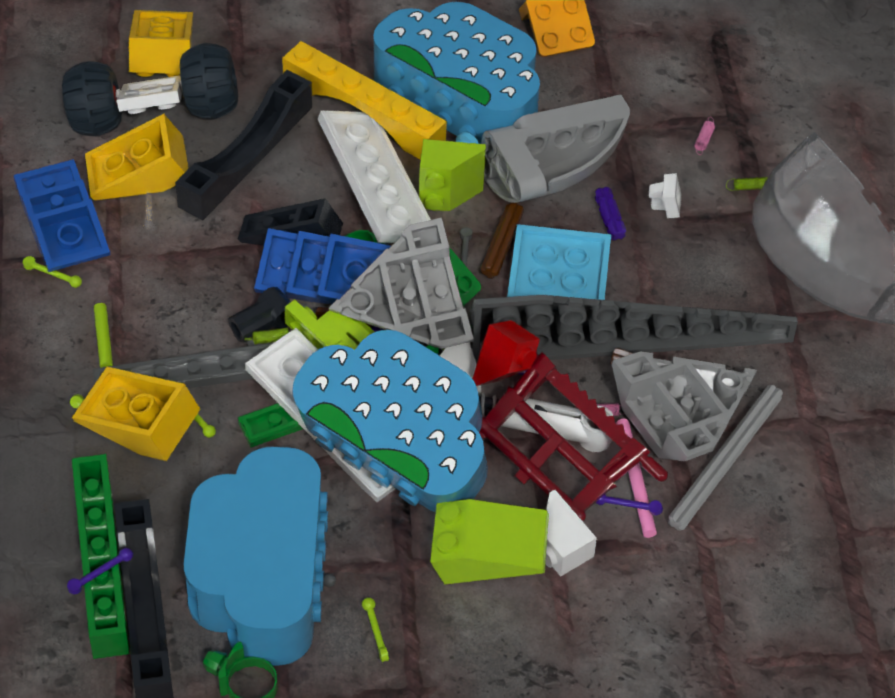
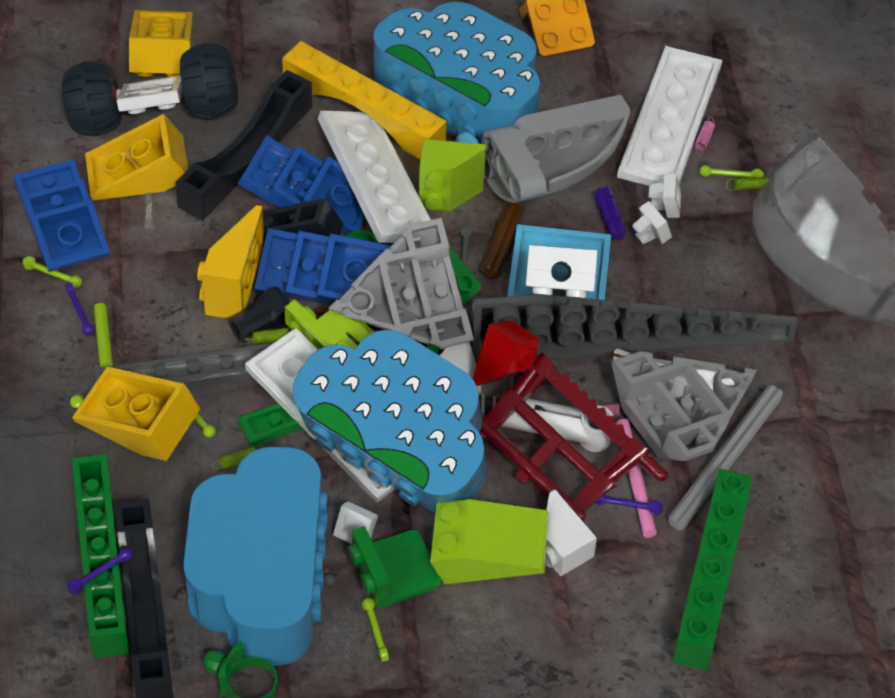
none -> dark purple hinge [65,282,95,336]
none -> yellow slope [197,205,264,318]
none -> lime piece [212,446,265,470]
none -> blue slope [237,135,365,234]
none -> white tile [333,501,378,544]
none -> green bracket [348,526,441,609]
none -> white brick [526,245,597,298]
none -> white tile [617,46,722,186]
none -> white tile [632,201,672,244]
none -> green brick [673,468,753,671]
none -> lime hinge [699,165,764,178]

